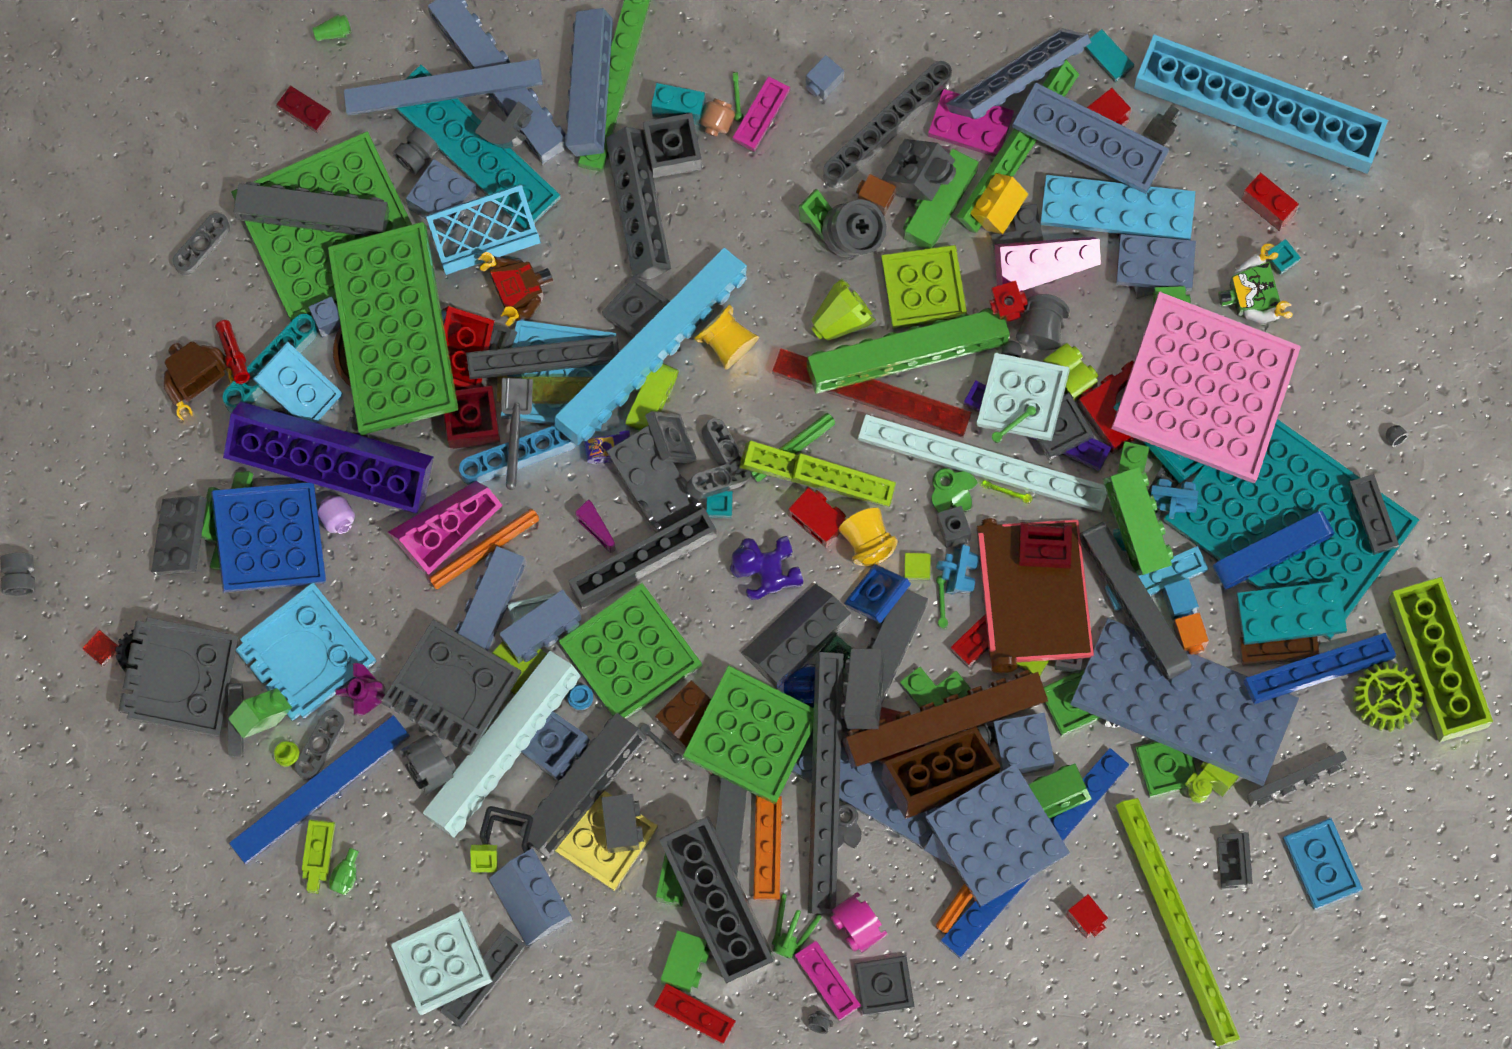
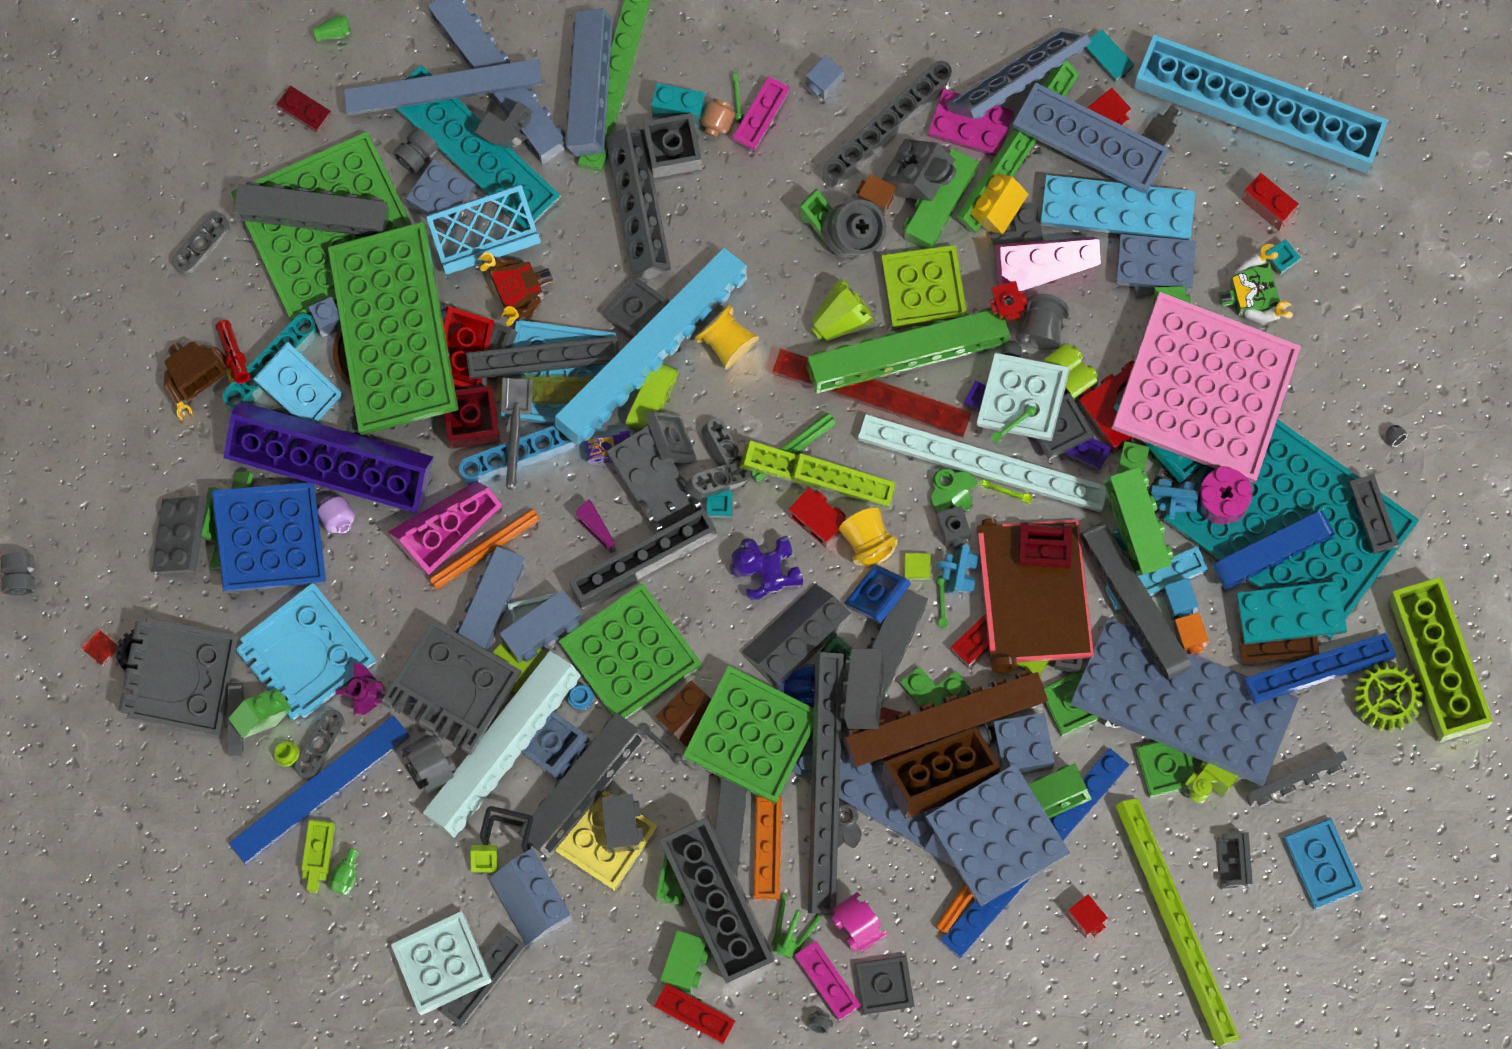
none -> dark pink brick [1198,467,1252,525]

